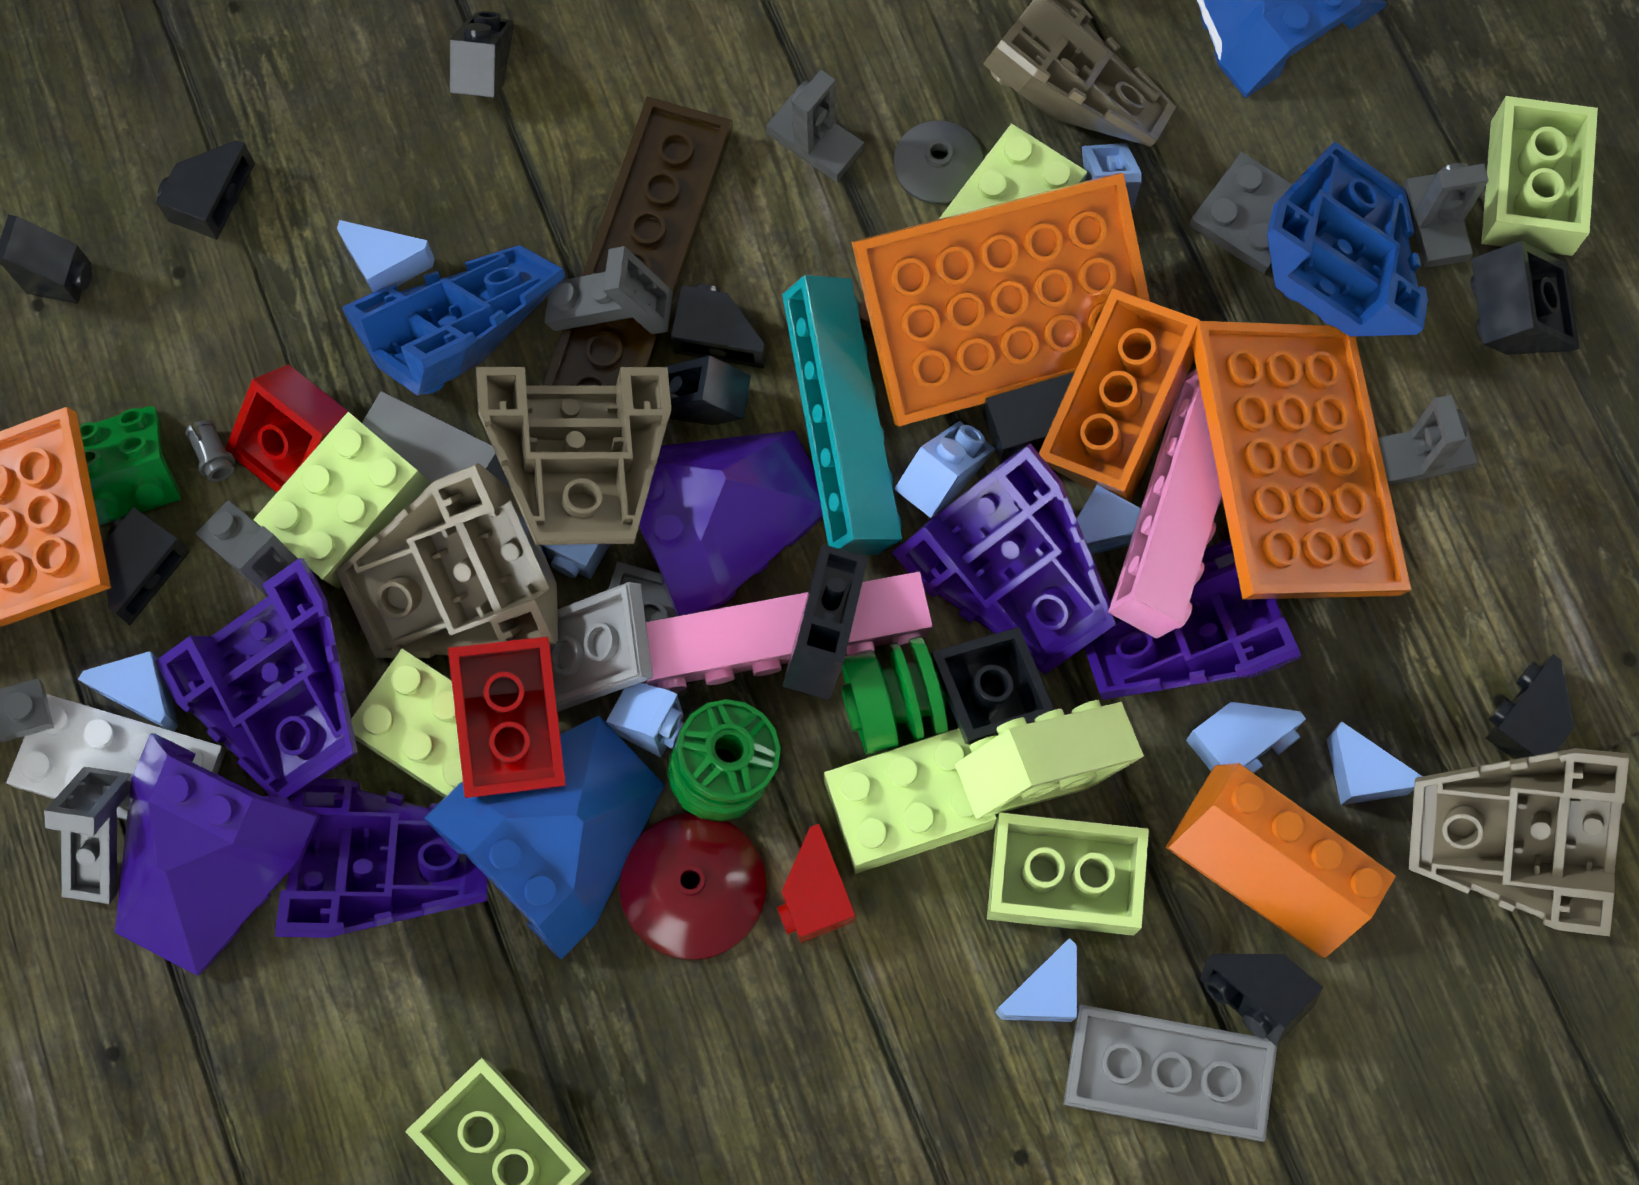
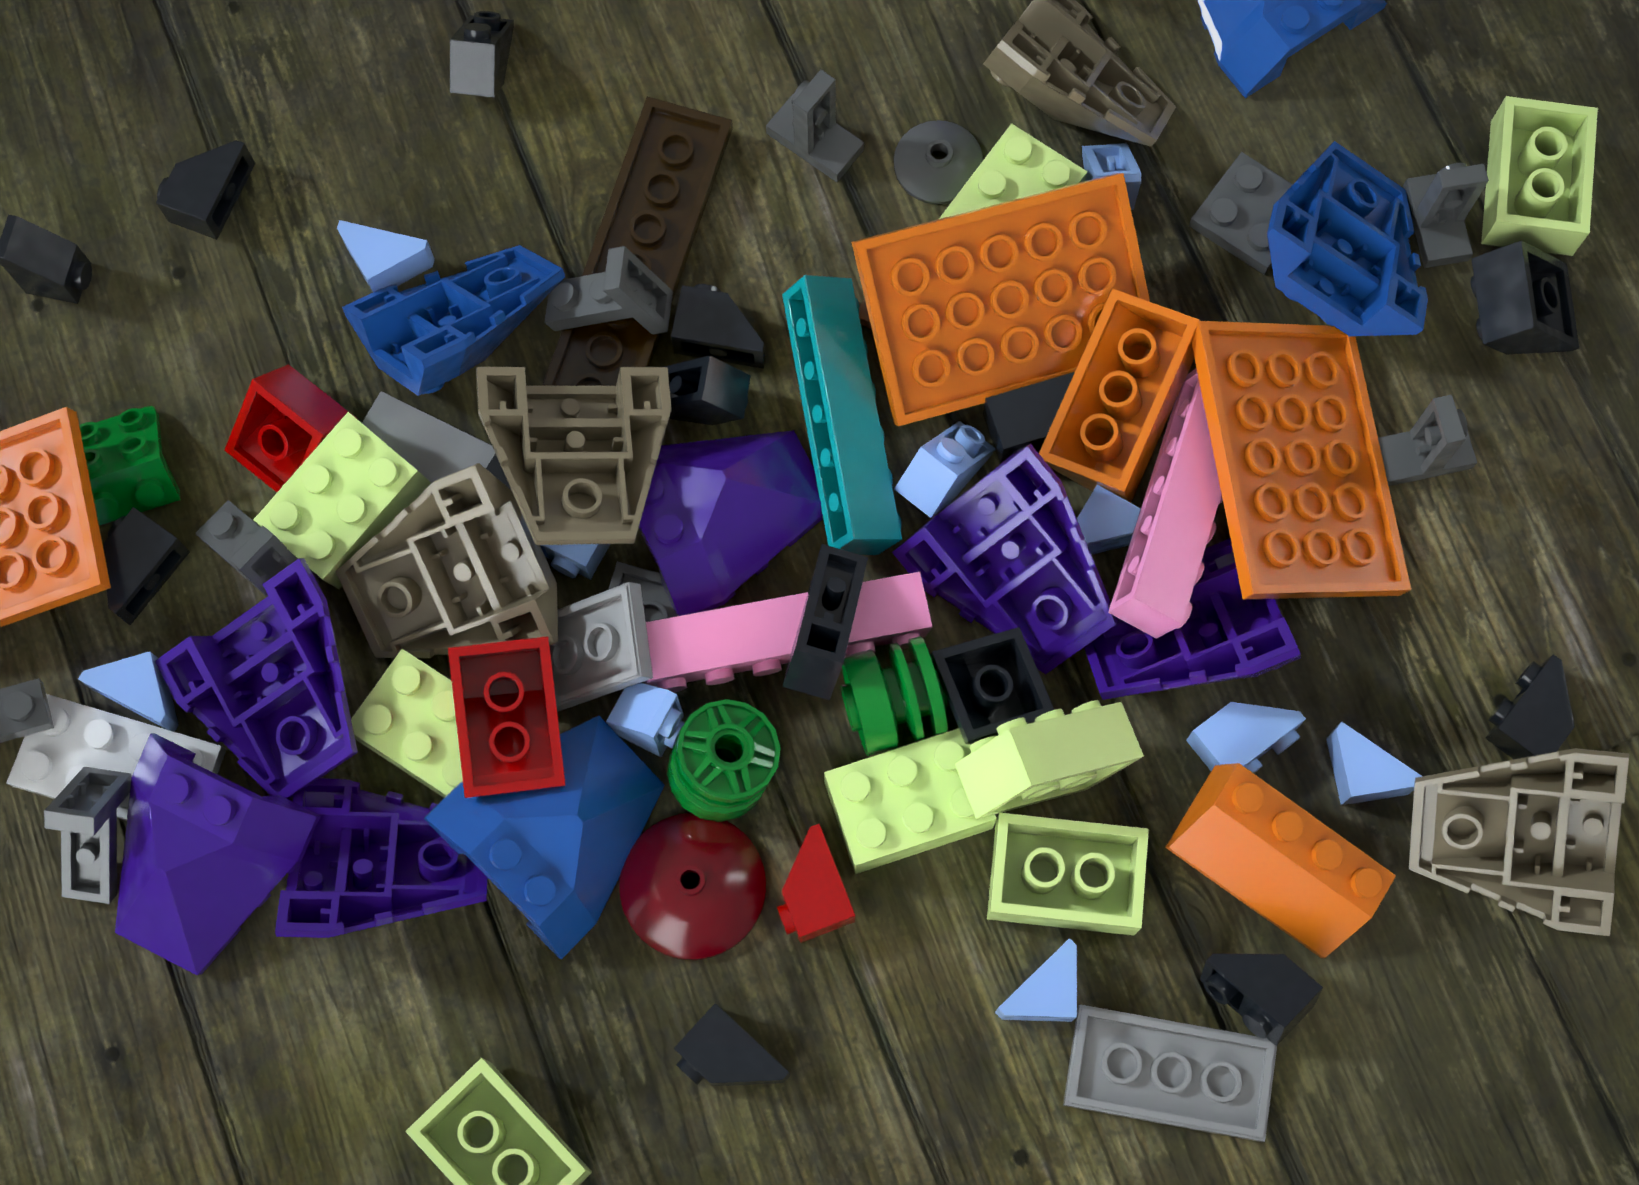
dark grey pin [185,420,235,482] -> none
none -> black slope [674,1003,790,1086]

